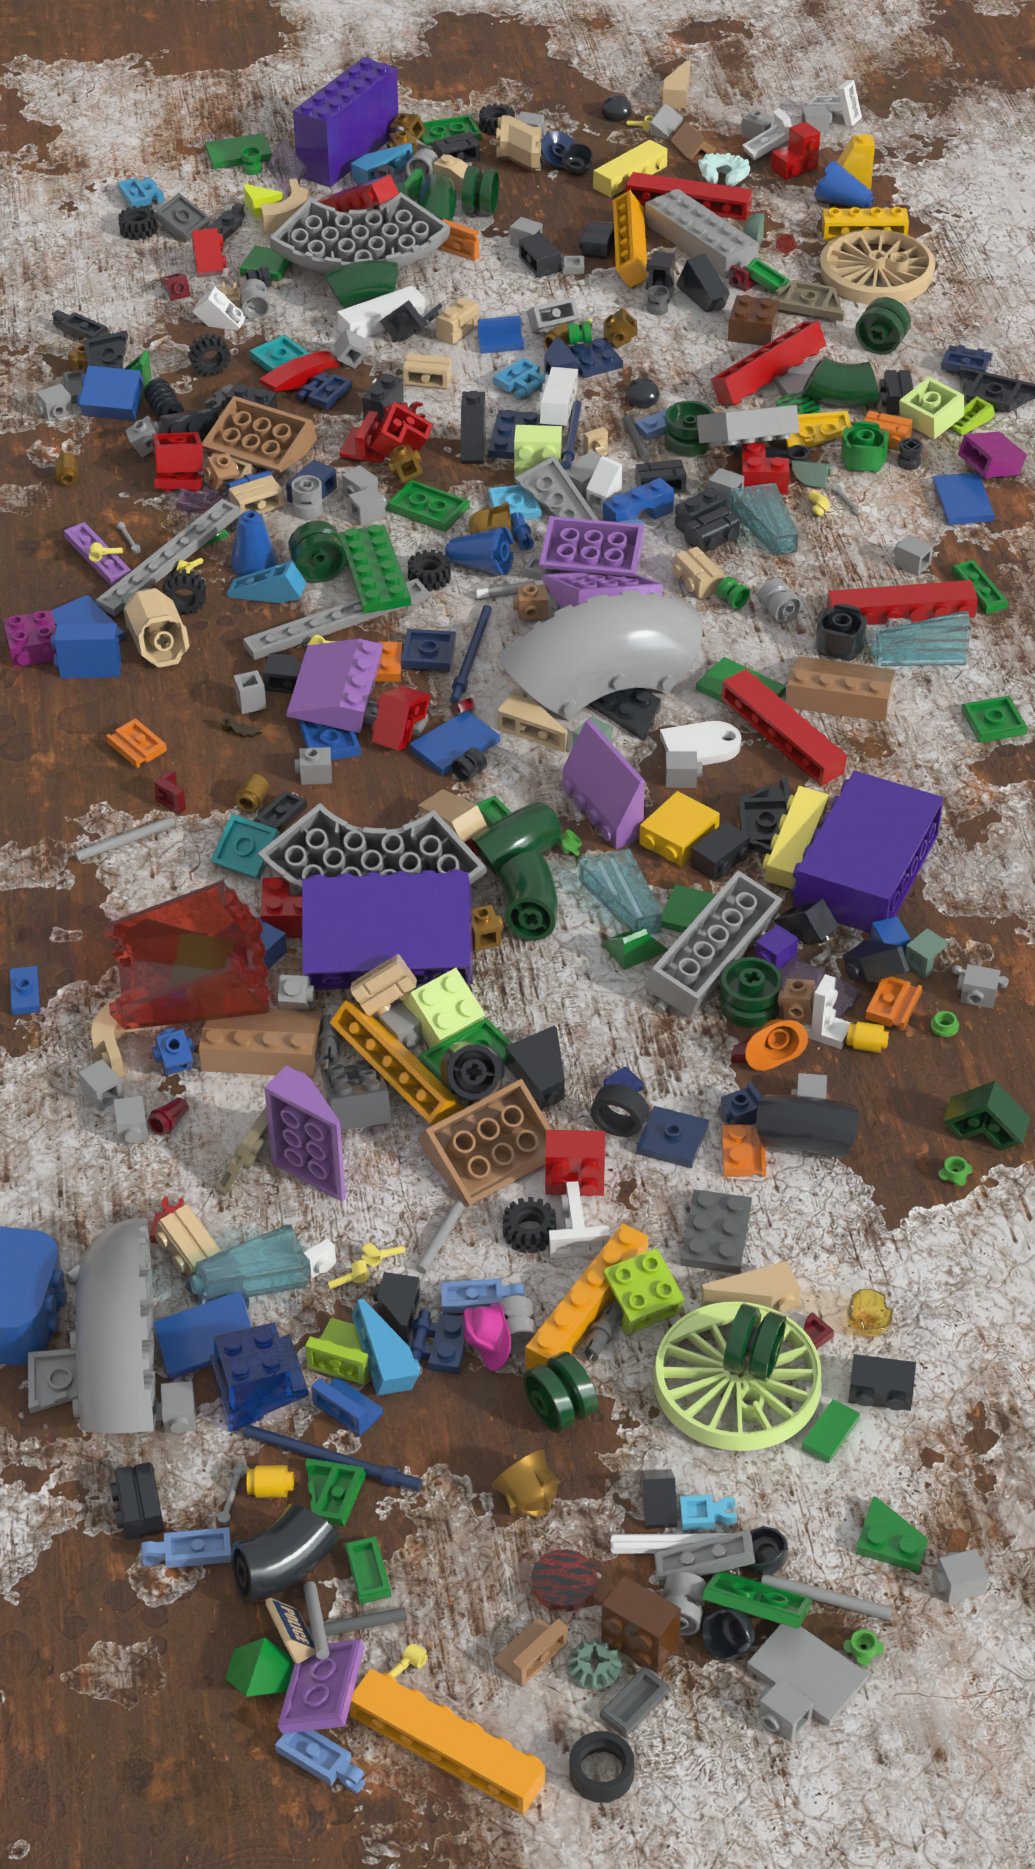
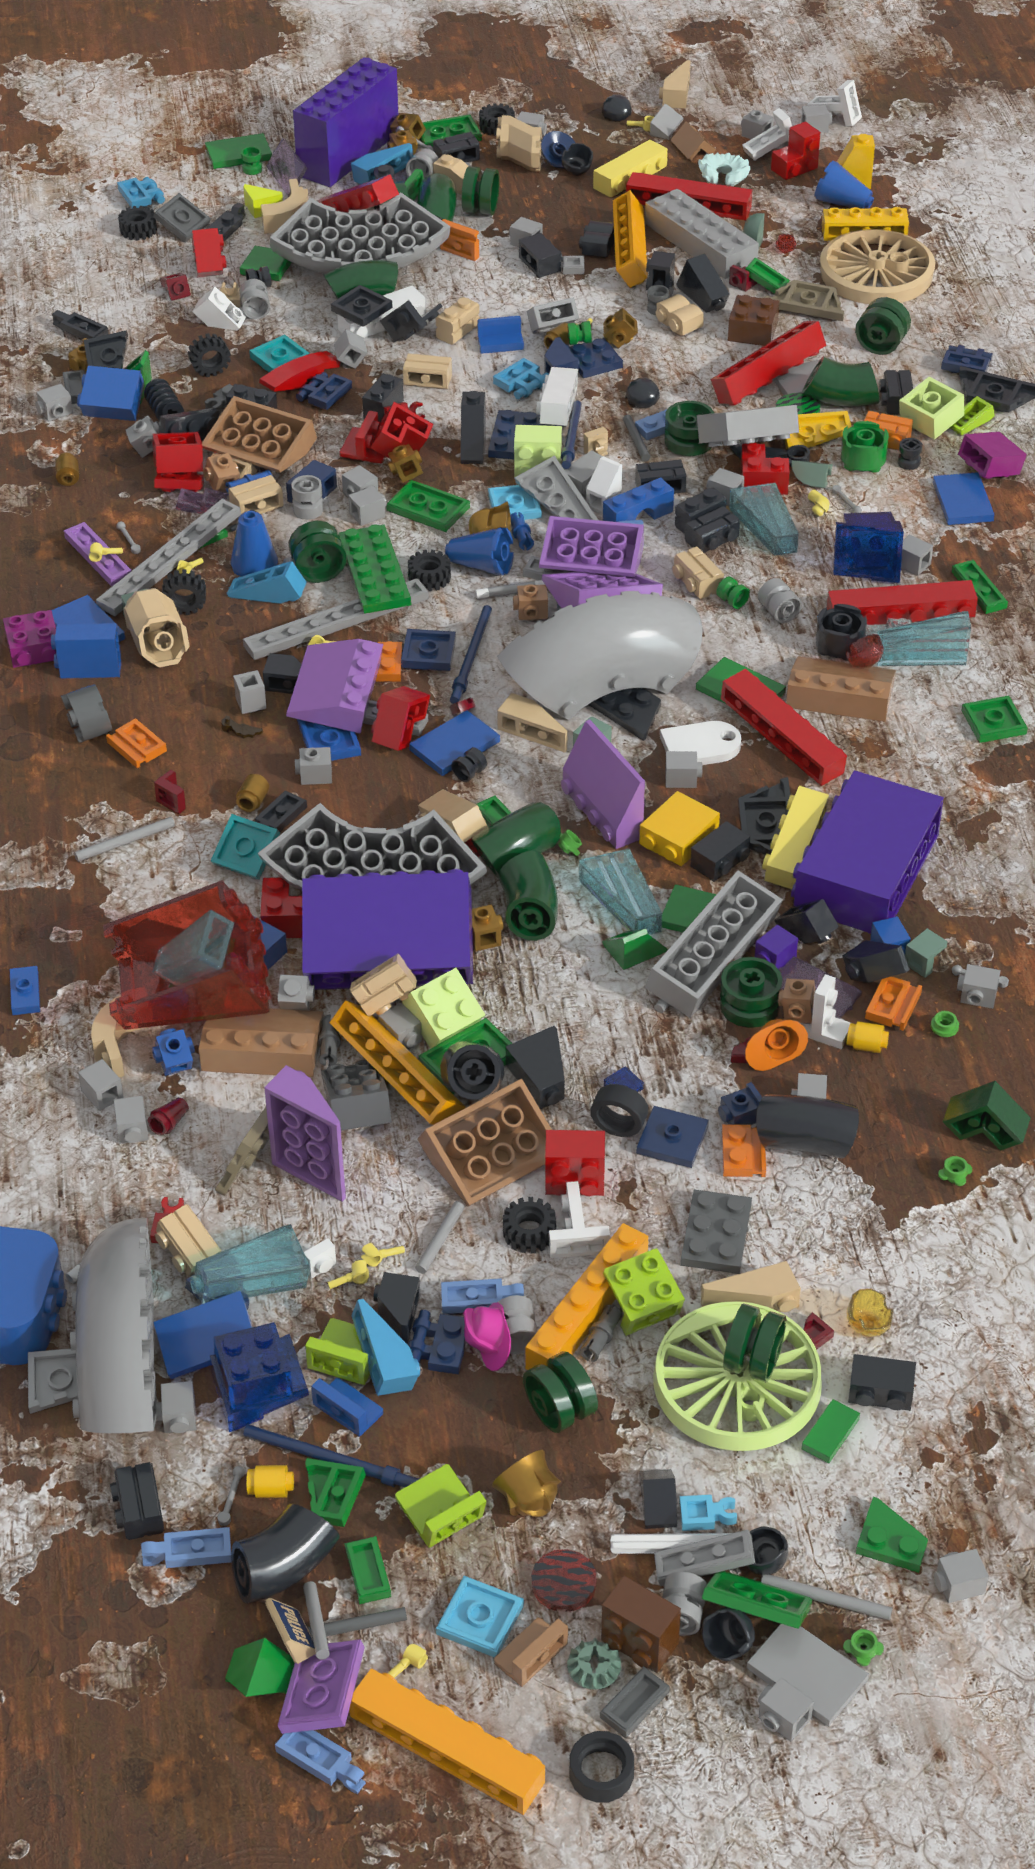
none -> dark grey brick [61,684,112,743]
none -> clear light blue slope [152,910,234,985]
none -> black plate [331,285,393,327]
none -> lime bracket [395,1464,487,1548]
none -> medium azure tile [436,1576,524,1658]
none -> tan brick [656,294,703,336]
none -> clear blue piece [833,511,904,583]
none -> clear red hair [846,634,884,668]

